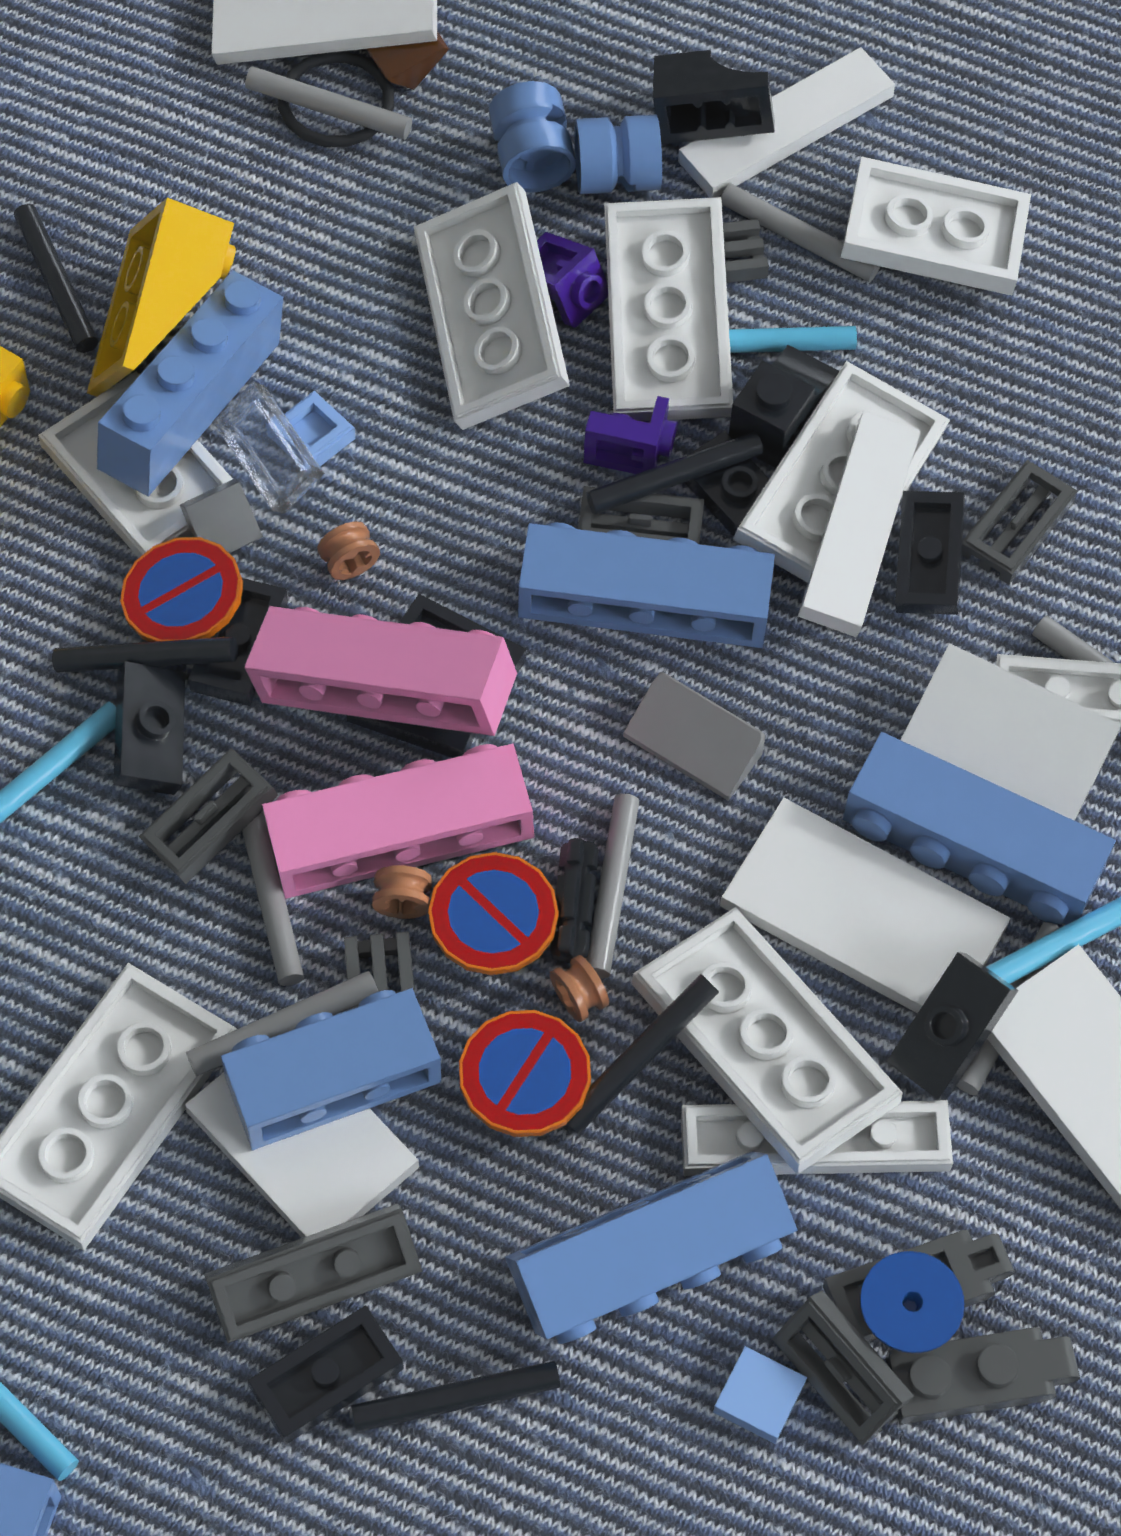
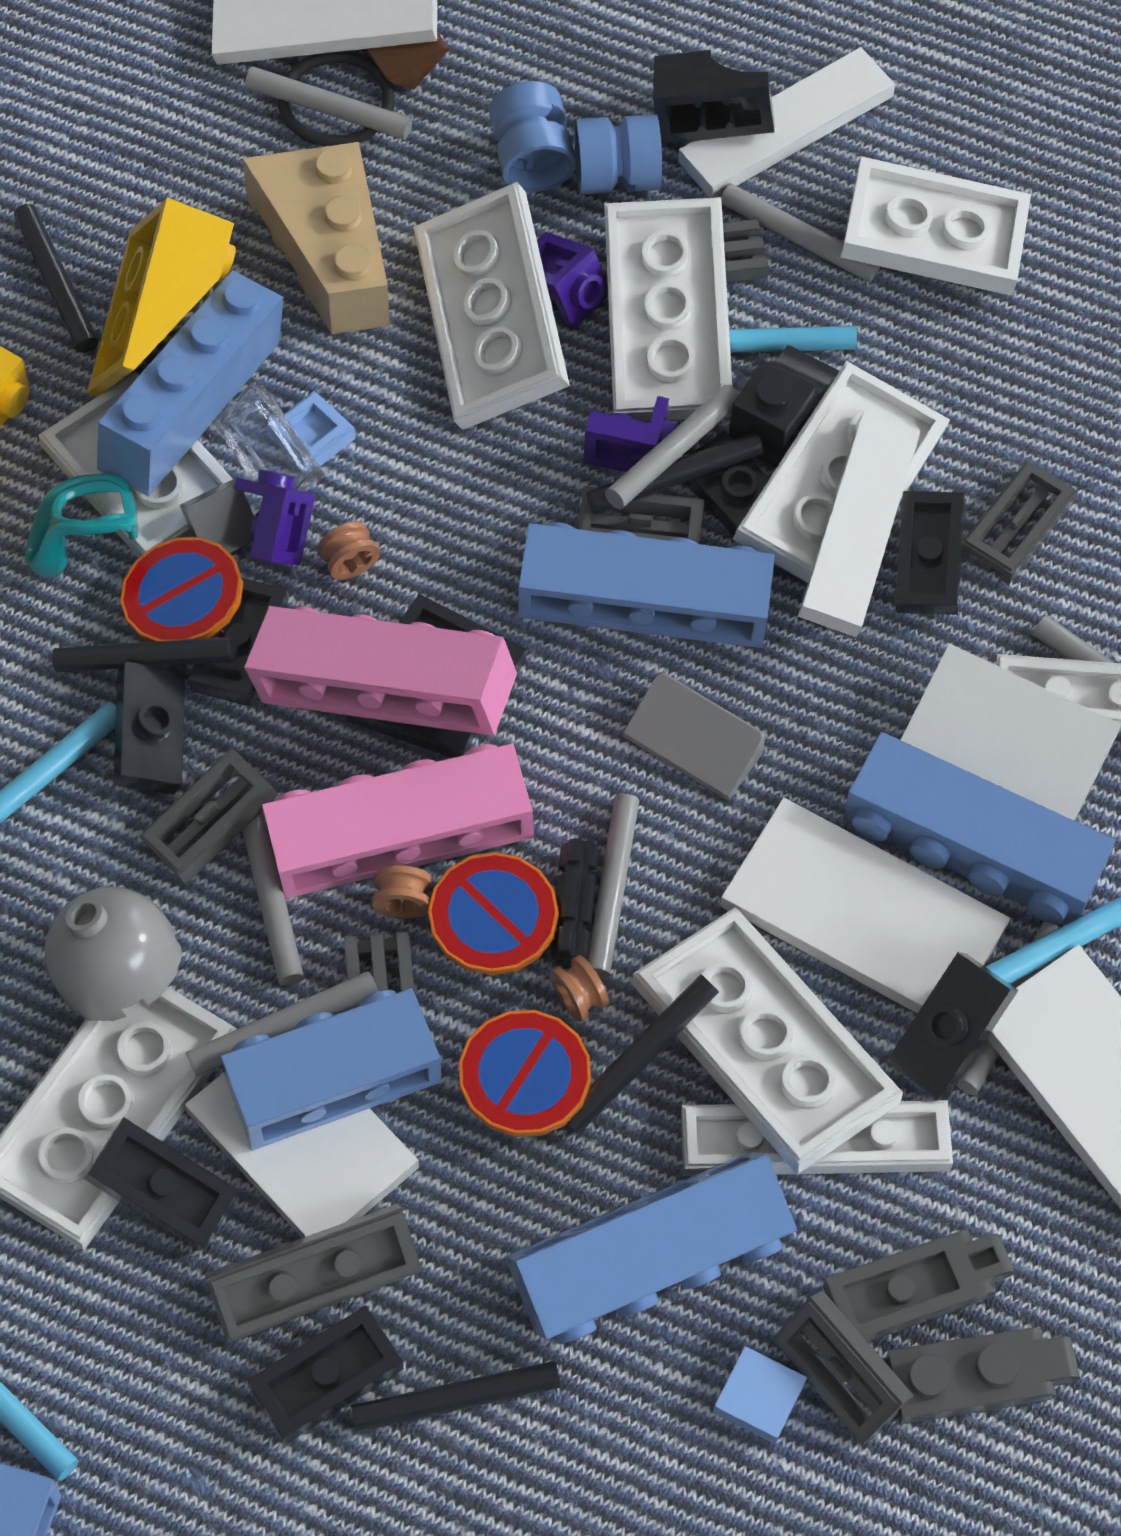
blue piece [860,1251,964,1353] -> none
none -> teal piece [25,473,138,577]
none -> light grey cylinder [44,886,182,1021]
none -> black plate [84,1117,238,1251]
none -> dark purple bracket [233,469,315,566]
none -> tan wedge [243,142,390,334]
none -> light grey bar [605,385,739,509]

